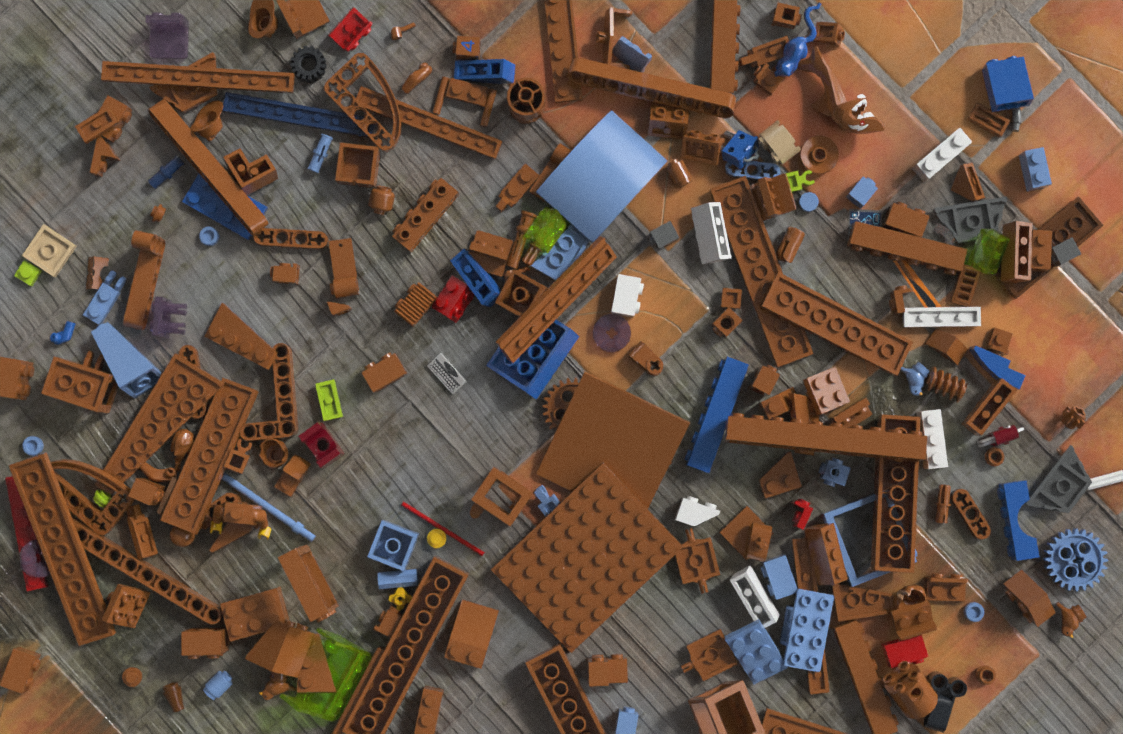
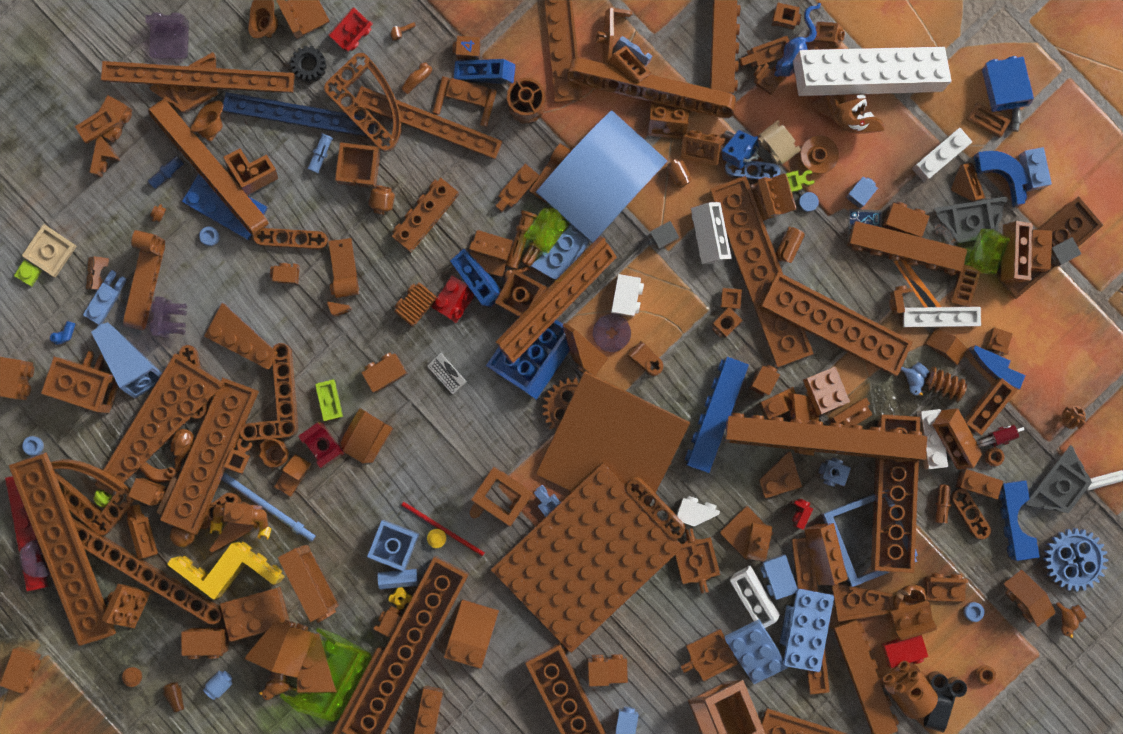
none -> yellow bracket [167,541,285,599]
none -> dark orange slope [340,408,394,463]
none -> dark orange slope [562,323,608,376]
none -> dark orange slope [609,46,651,83]
none -> dark orange beam [627,477,685,539]
none -> white brick [793,47,952,96]
none -> dark orange brick [933,408,982,470]
none -> dark orange brick [955,469,1003,499]
none -> blue arch [974,151,1030,207]

